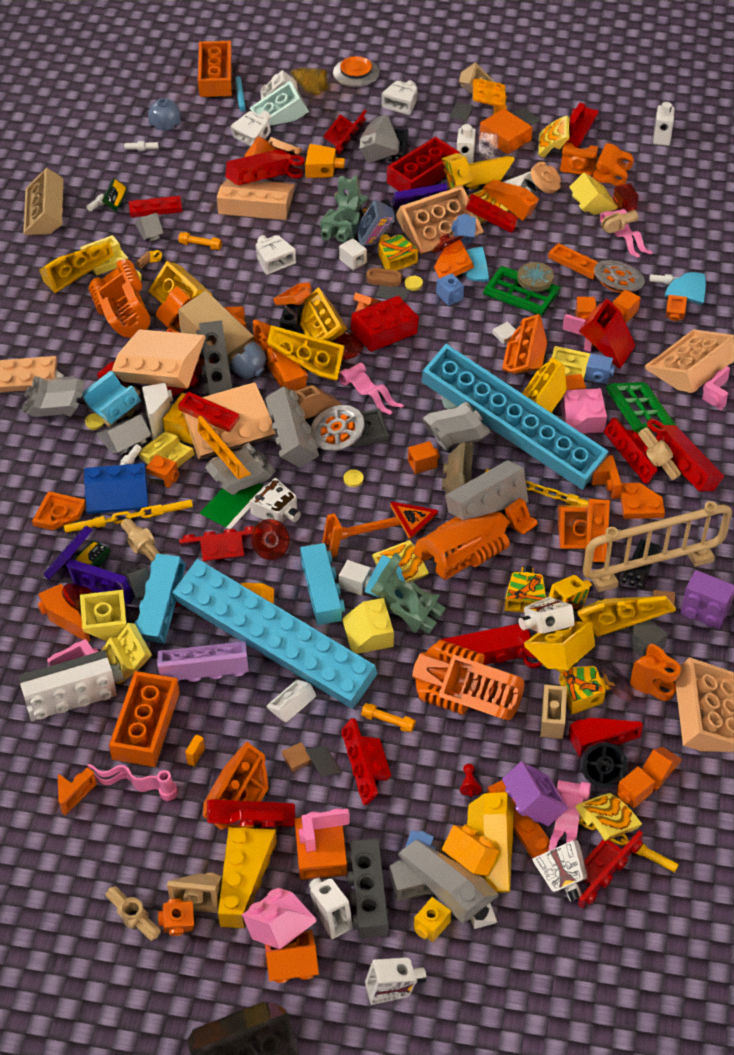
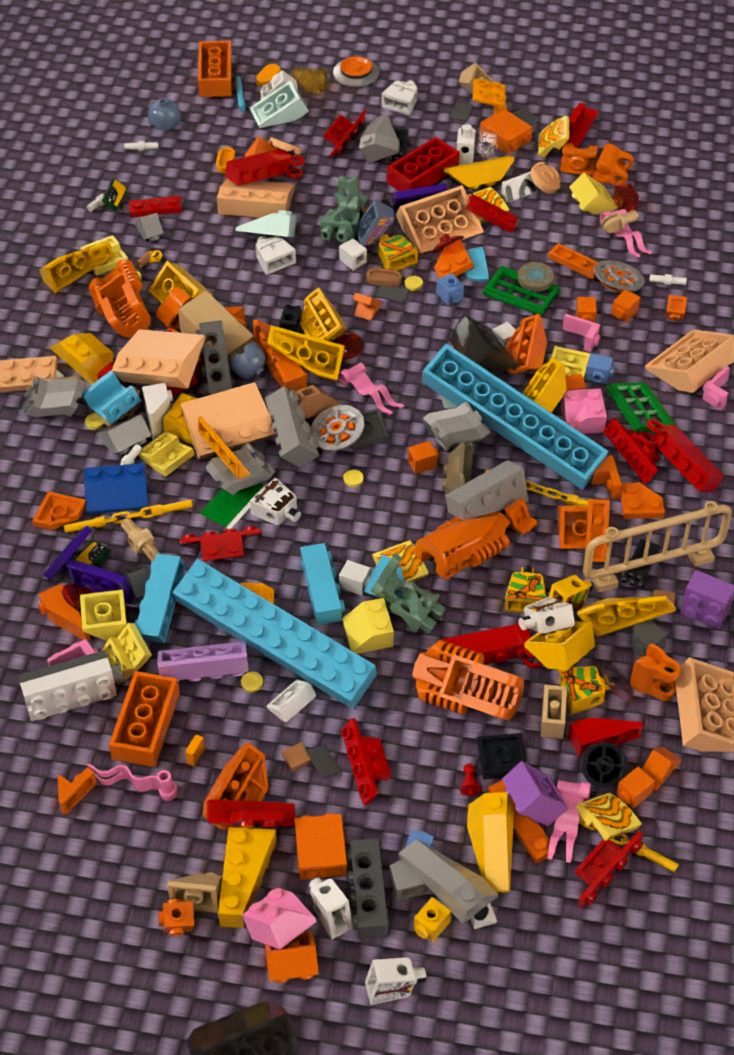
tan slope [23,167,64,235] -> none
tan axle [105,886,161,941] -> none
orange bracket [146,455,179,488] -> none
light orange bar [178,232,222,250] -> none
red plate [178,392,240,433] -> none
white torso [230,110,271,146] -> none
clear red dish [251,519,290,560] -> none
orange plate [273,282,312,307] -> none
bright pink bracket [298,808,350,852] -> none
light orange torso [305,144,345,178] -> none
orange piece [322,501,438,557] -> none
red brick [351,295,419,352] -> none
light orange bar [361,703,416,733] -> none
light orange brick [441,824,500,876] -> none
yellow torso [442,153,473,189] -> none
medium blue brick [451,214,476,244] -> none
orange slope [483,179,540,221] -> none
white torso [532,840,588,902] -> none
red slope [579,299,636,369] -> none
tan axle [638,427,681,480] -> none
white torso [653,102,675,146] -> none
medium azure brick [664,272,706,305] -> none
none -> yellow wedge [51,333,114,385]
none -> light orange tile [216,147,235,174]
none -> light aqua slope [236,210,297,237]
none -> light yellow piece [241,672,263,692]
none -> light orange tile [256,64,280,87]
none -> clear smoke windscreen [450,314,519,375]
none -> black tile [476,733,527,780]

